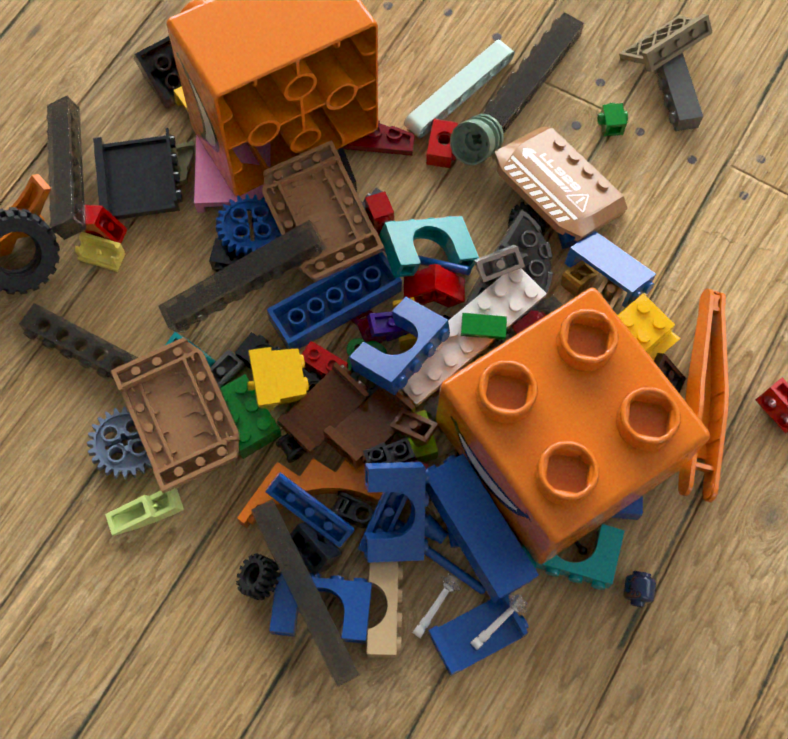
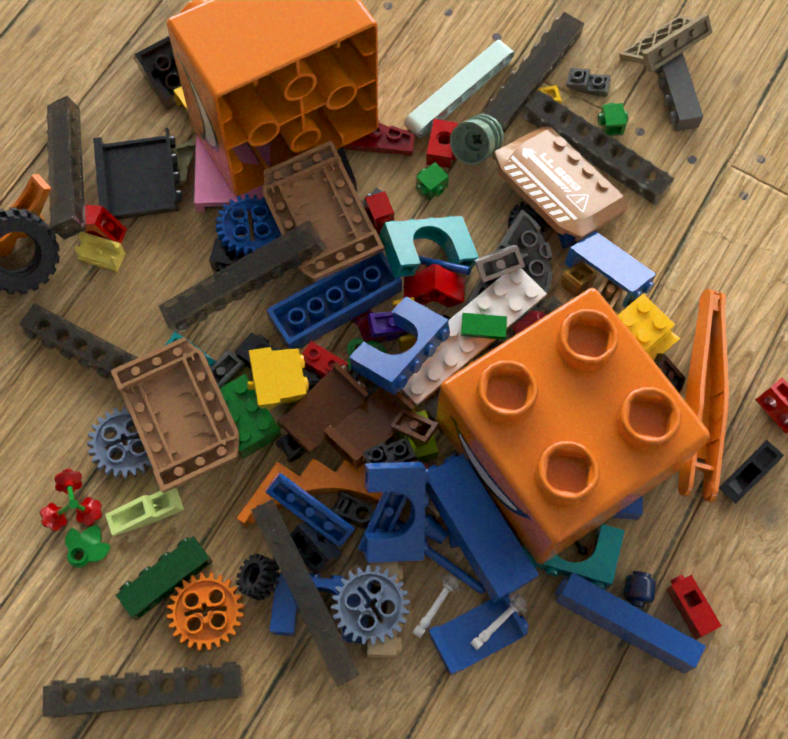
none -> red plant [40,468,102,532]
none -> clear smoke brick [43,662,244,719]
none -> green plate [65,525,111,568]
none -> dark green brick [115,536,213,621]
none -> orange gear [167,572,245,651]
none -> sand blue gear [331,565,410,646]
none -> green brick [416,163,449,201]
none -> clear smoke brick [523,90,674,206]
none -> yellow tile [537,85,562,106]
none -> blue brick [555,573,706,673]
none -> dark grey slope [566,68,611,96]
none -> red brick [666,574,722,640]
none -> black slope [719,440,784,504]

